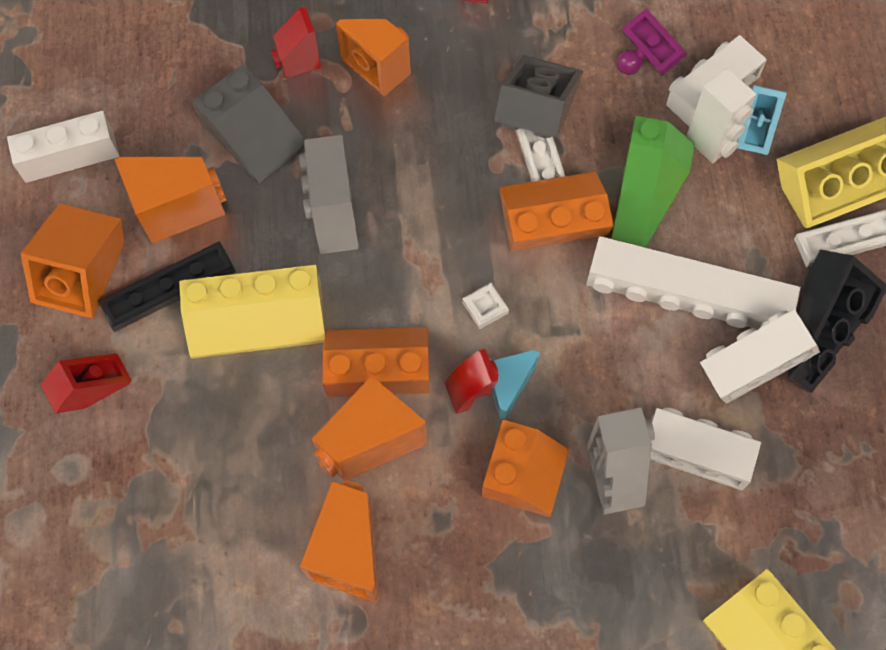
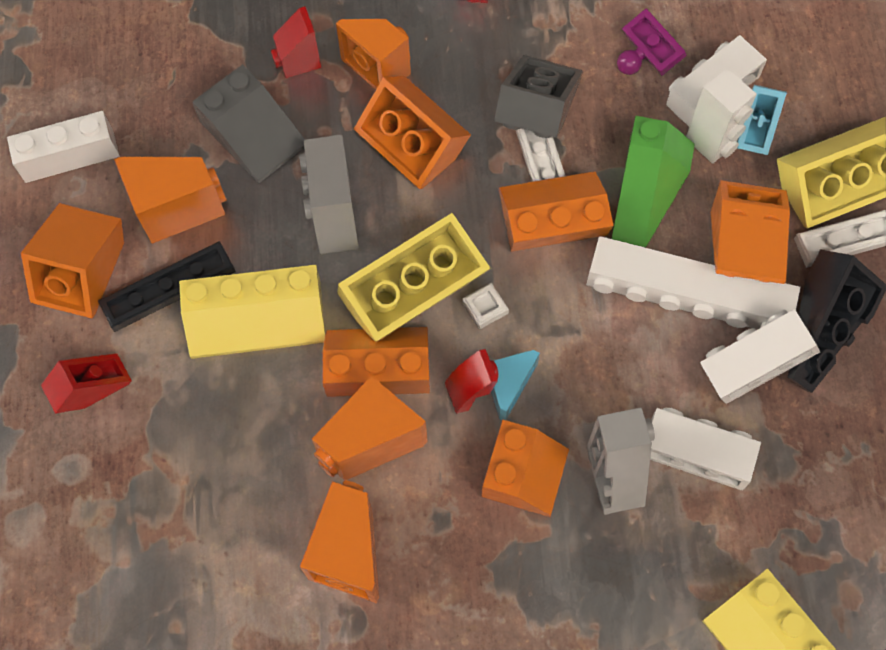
none -> light yellow slope [337,213,490,342]
none -> orange slope [354,76,471,189]
none -> orange slope [710,180,790,284]

